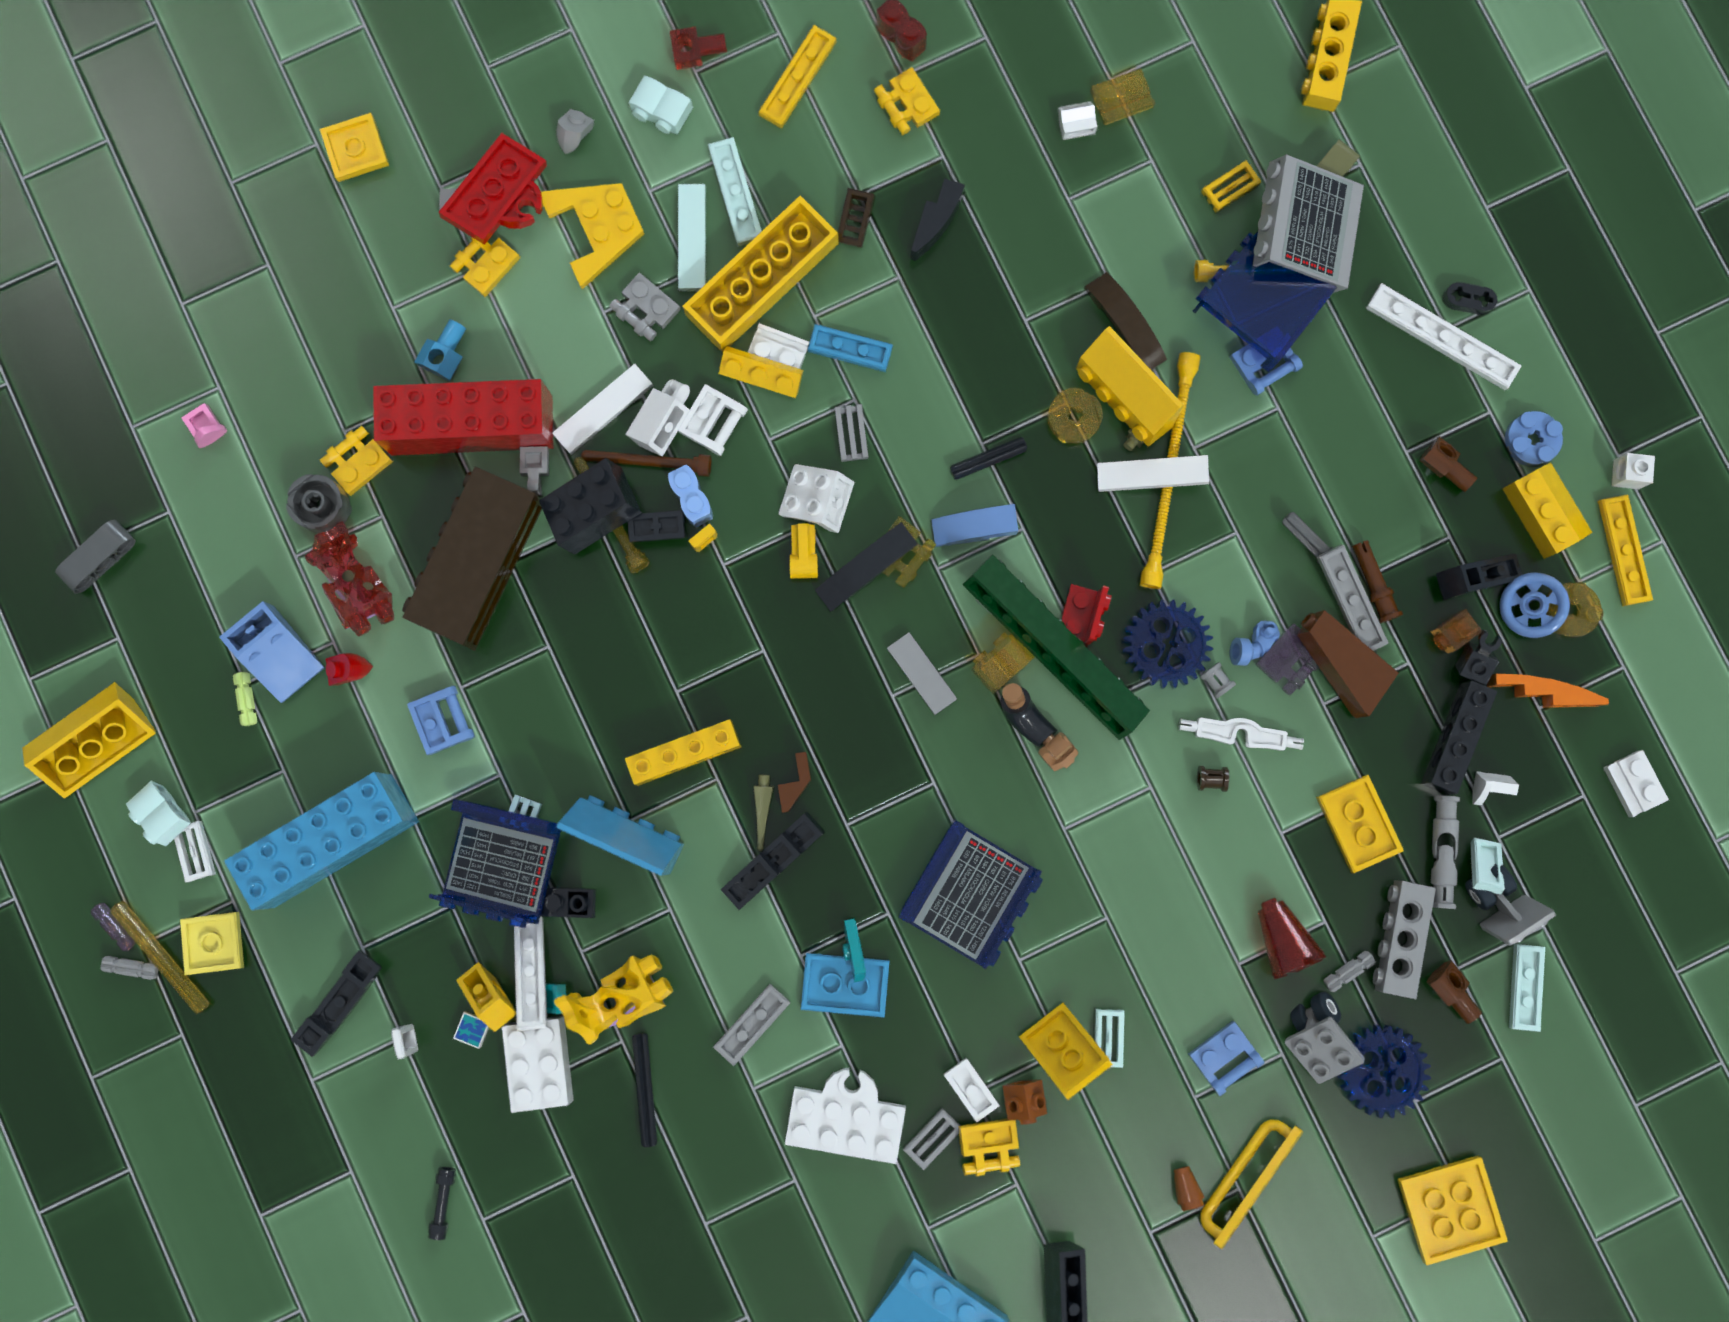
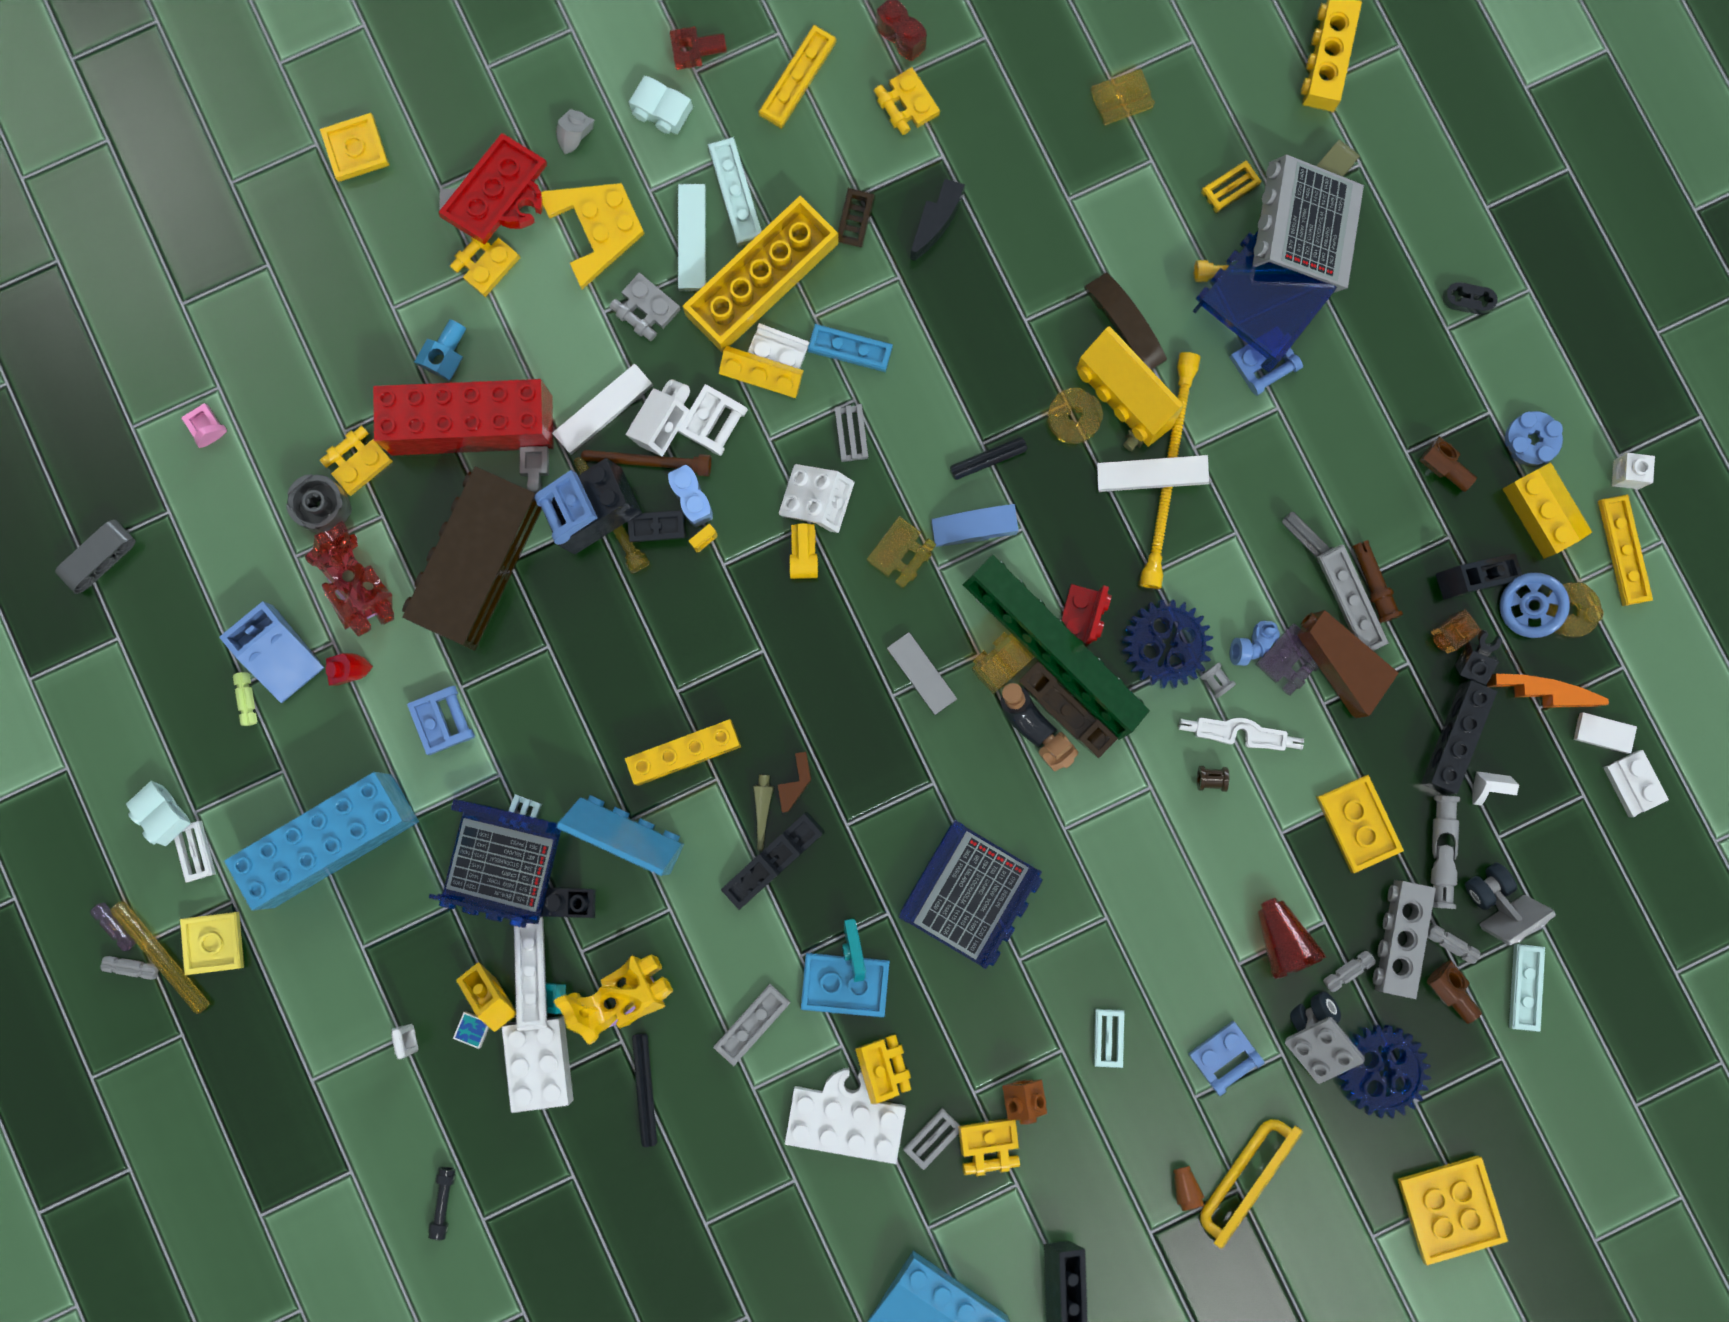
yellow slope [22,682,156,799] -> none
black slope [290,950,382,1057] -> none
black slope [815,522,918,612] -> none
white plate [944,1058,1000,1122] -> none
yellow plate [1019,1003,1113,1100] -> none
white piece [1058,102,1097,140] -> none
white tile [1366,283,1521,390] -> none
light aqua tile [1470,838,1504,895] -> none
none -> medium blue plate [534,470,598,545]
none -> yellow plate [855,1034,912,1104]
none -> dark brown slope [1018,662,1118,758]
none -> light grey axle [1427,925,1481,964]
none -> white tile [1573,712,1637,754]

